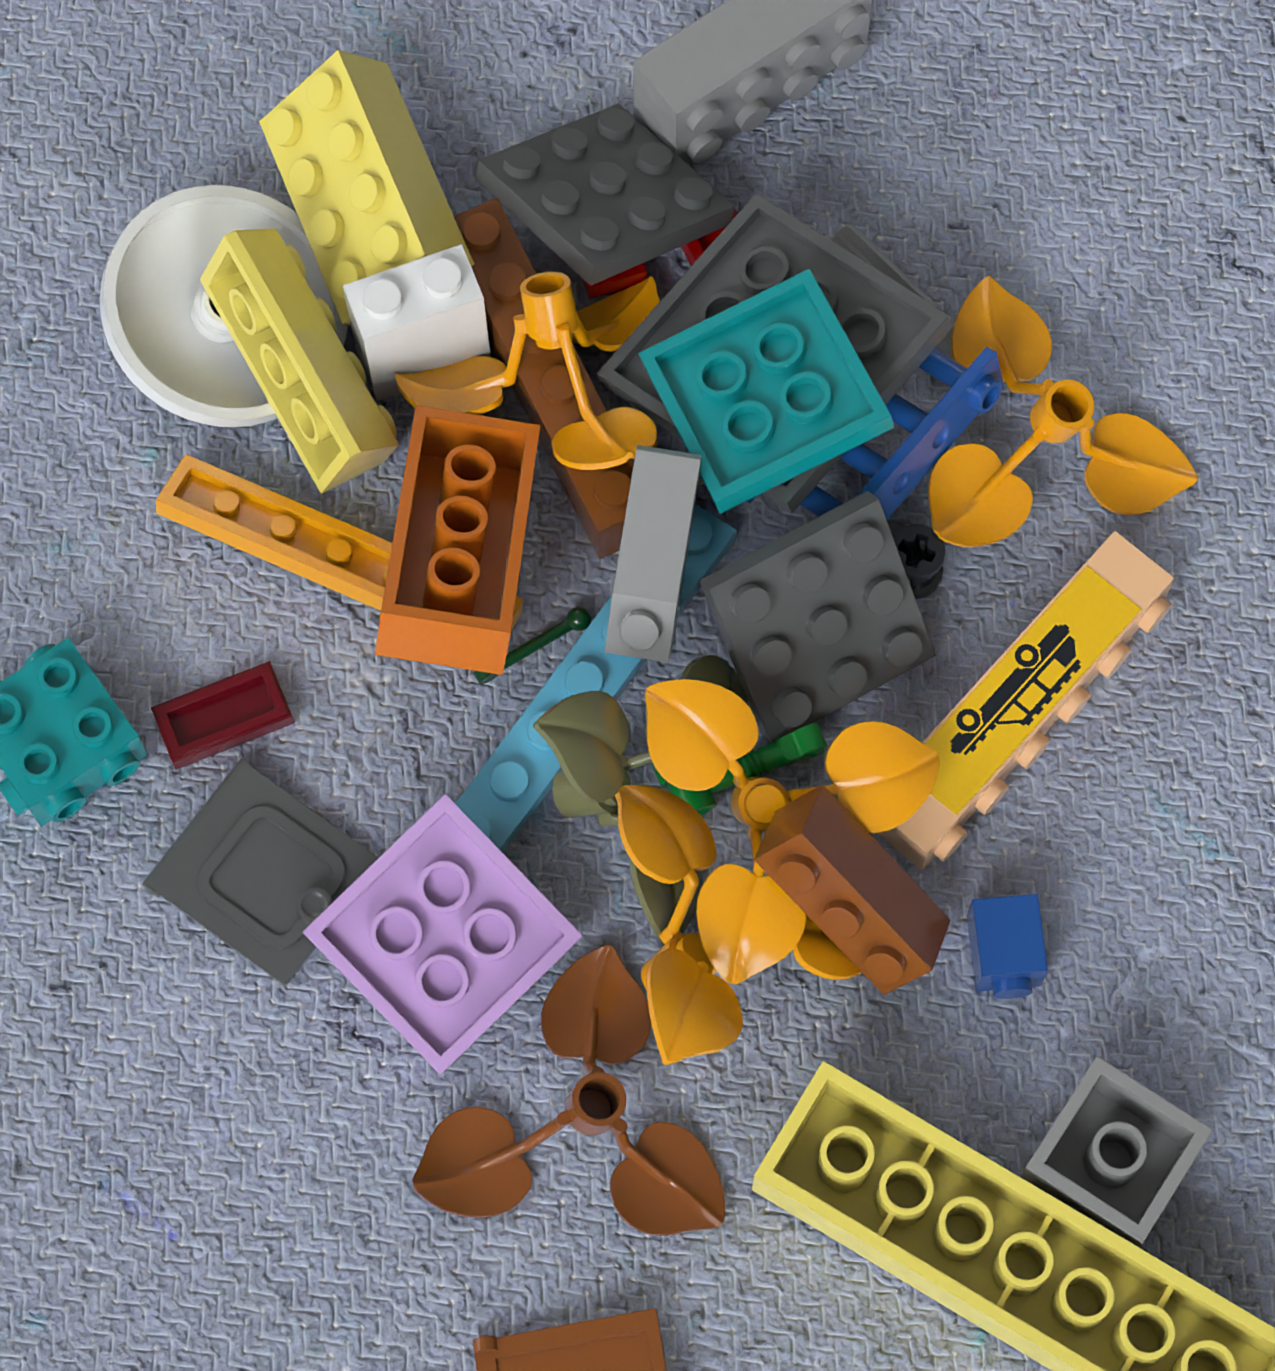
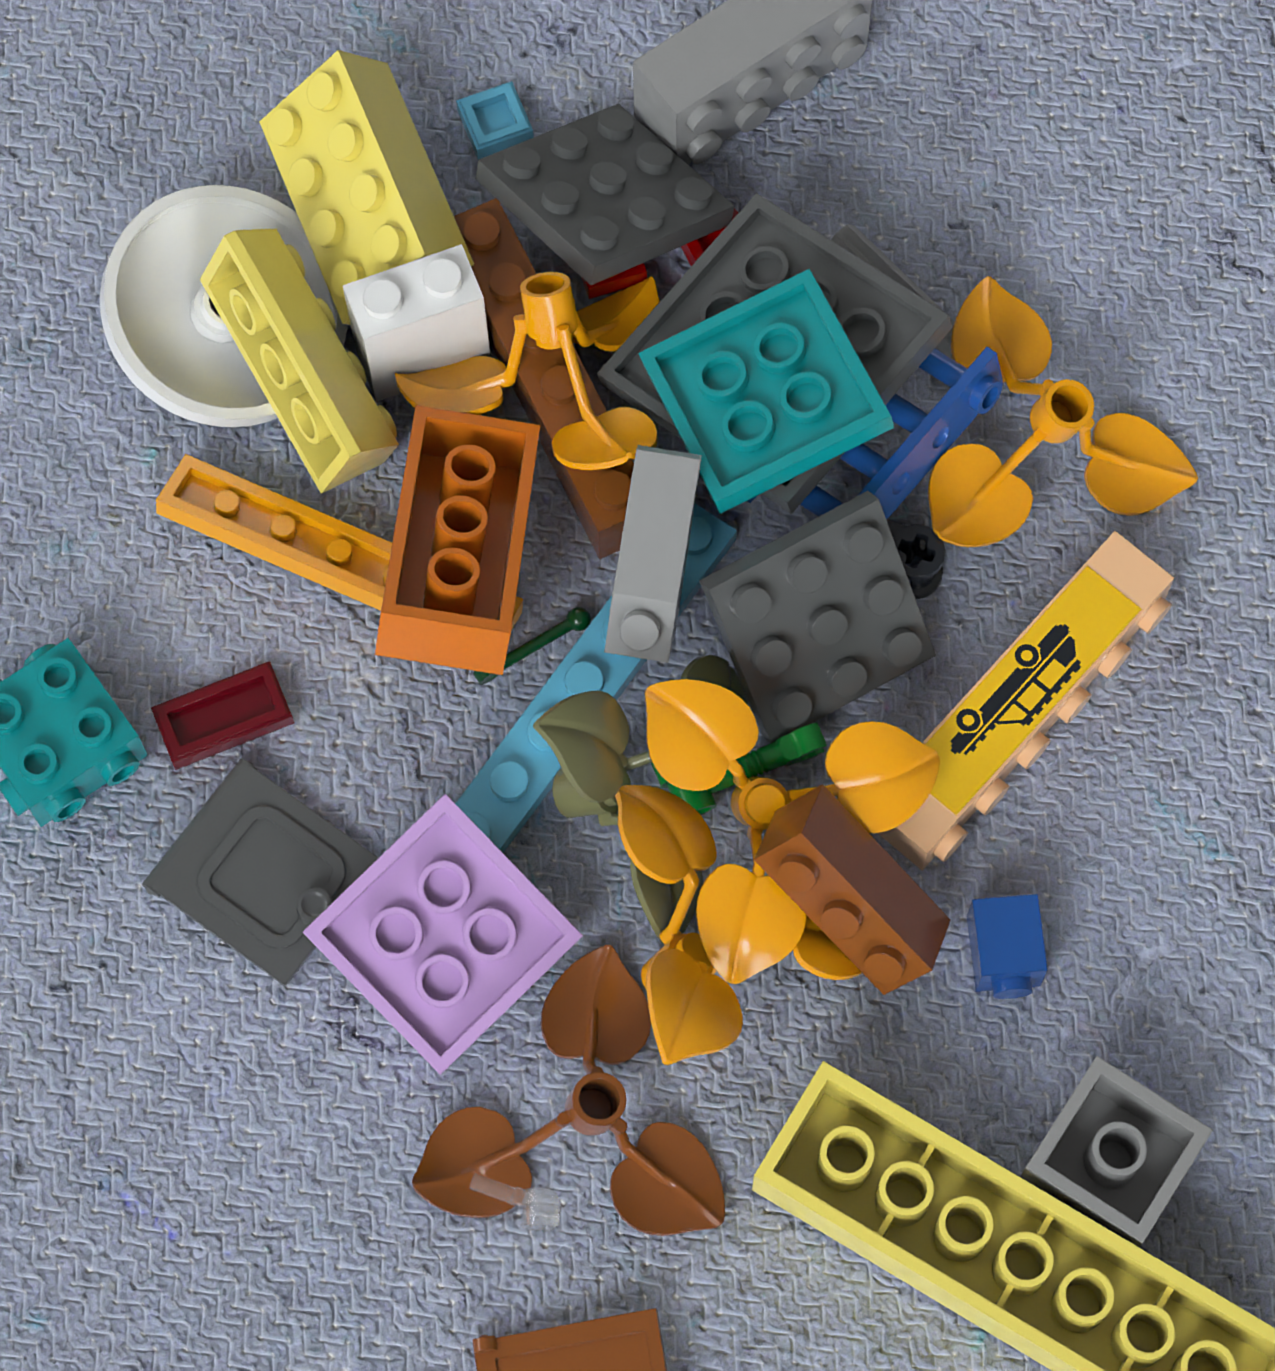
none -> medium azure tile [456,81,534,160]
none -> clear hand [469,1173,561,1232]

